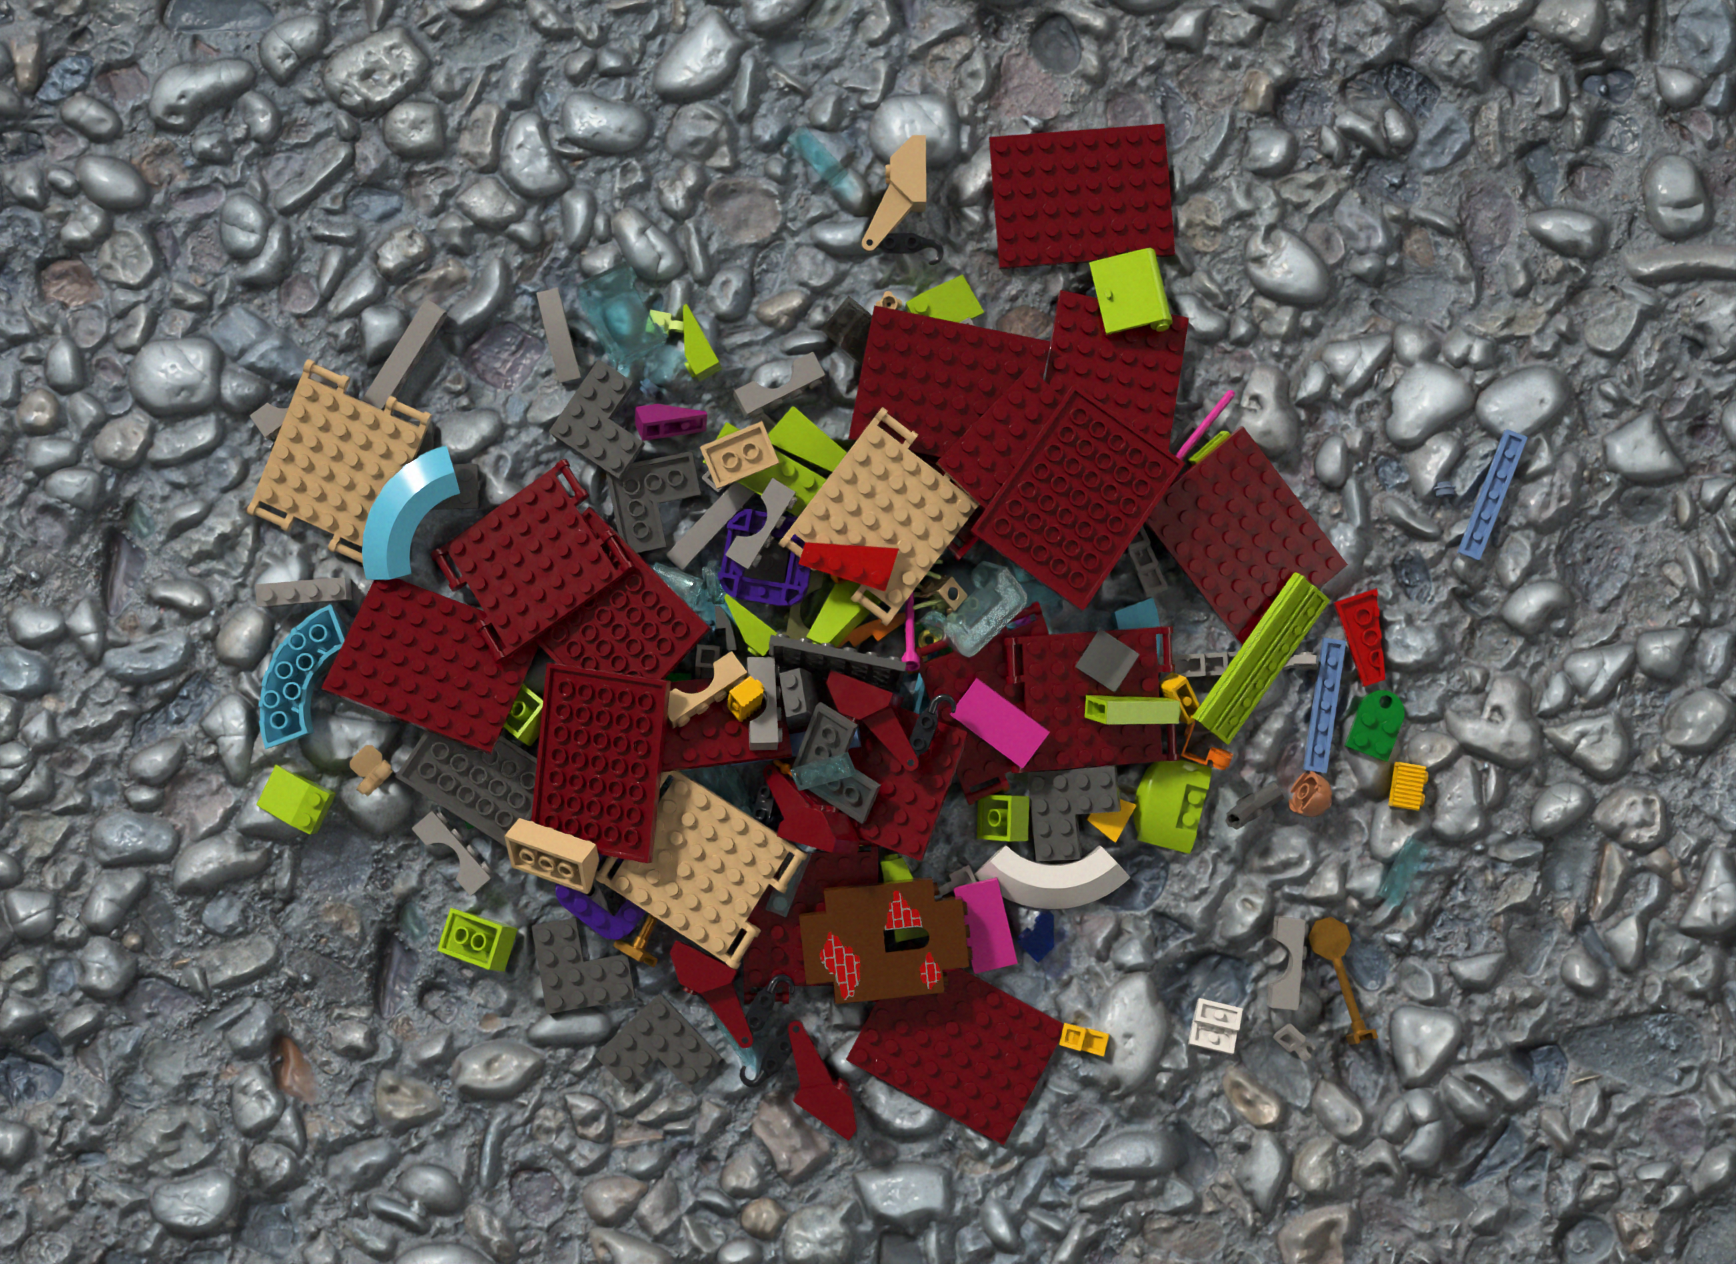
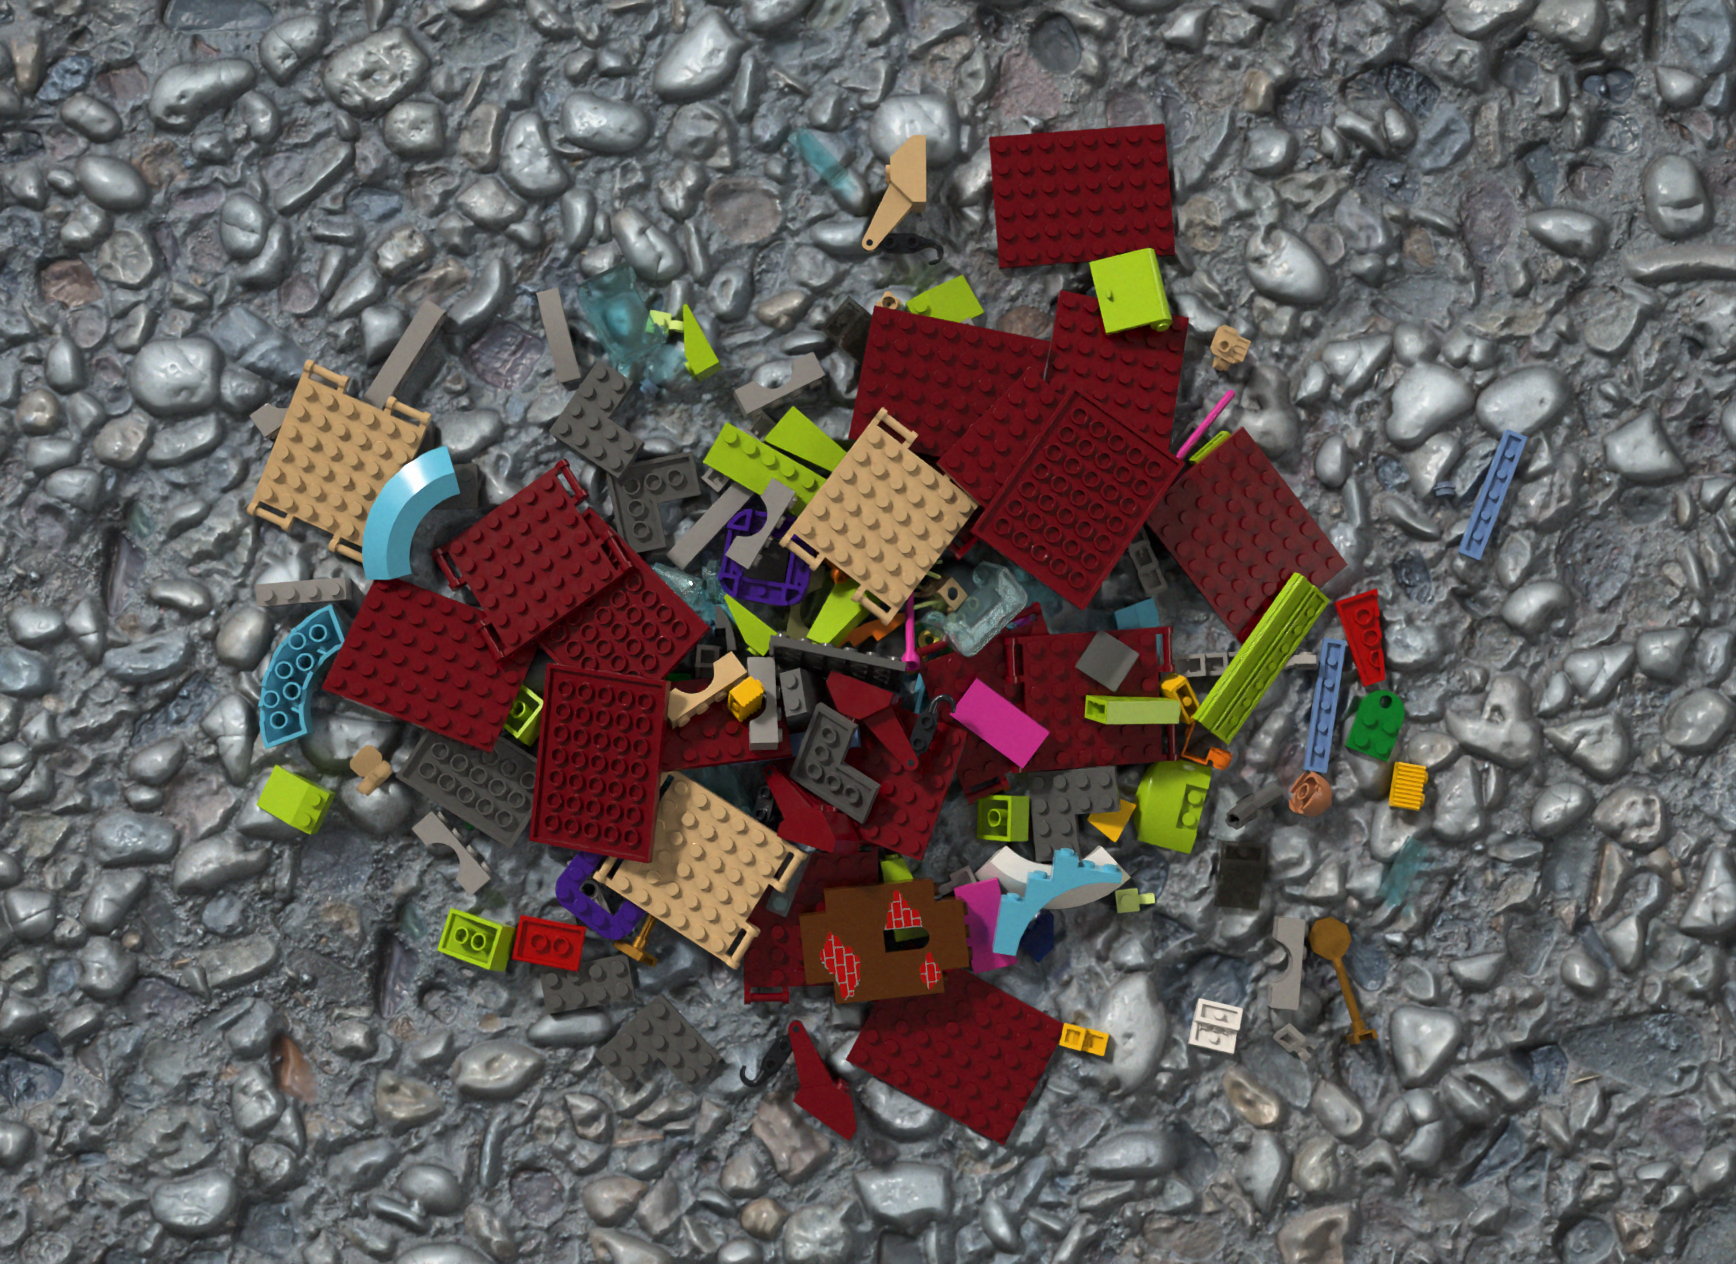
tan slope [505,818,599,894] -> none
magenta slope [635,404,707,441] -> none
dark red slope [670,940,795,1048] -> none
tan plate [700,421,780,489] -> none
clear light blue plate [712,1012,755,1067] -> none
orange hand [773,759,797,778] -> none
clear light blue plate [790,752,856,791] -> none
red wing [798,542,899,592] -> none
none -> red tile [512,914,587,972]
none -> medium azure arch [992,848,1122,956]
none -> yellowish green plate [1115,888,1155,913]
none -> tan piece [1210,325,1251,371]
none -> clear smoke slope [1213,839,1267,909]

